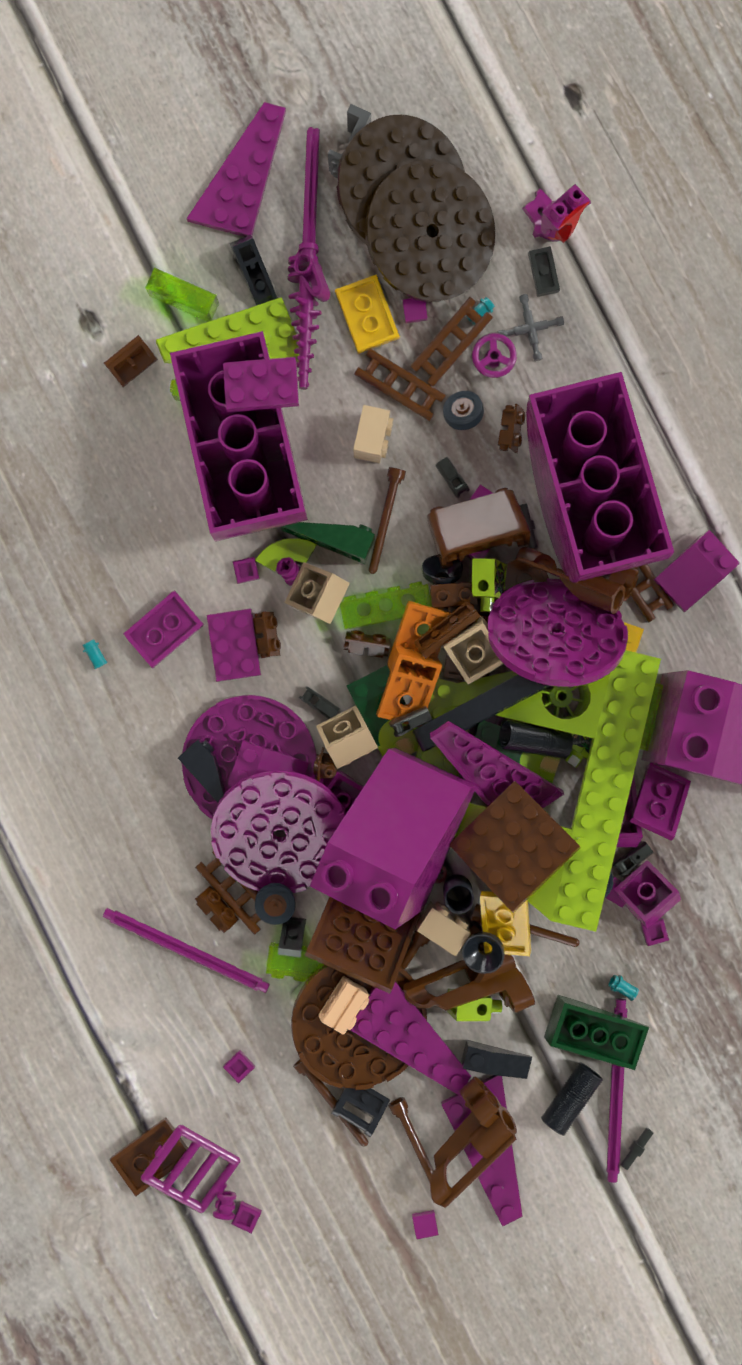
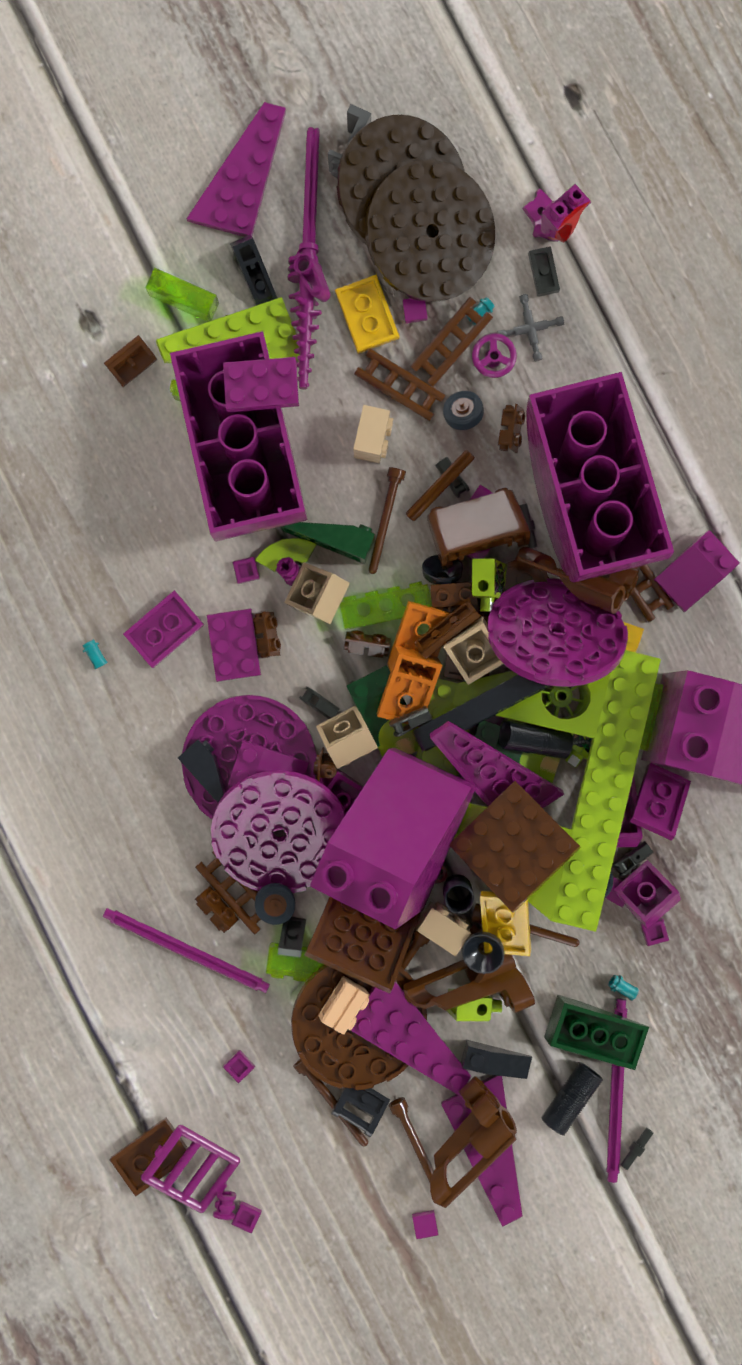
none -> reddish brown axle [406,450,475,521]

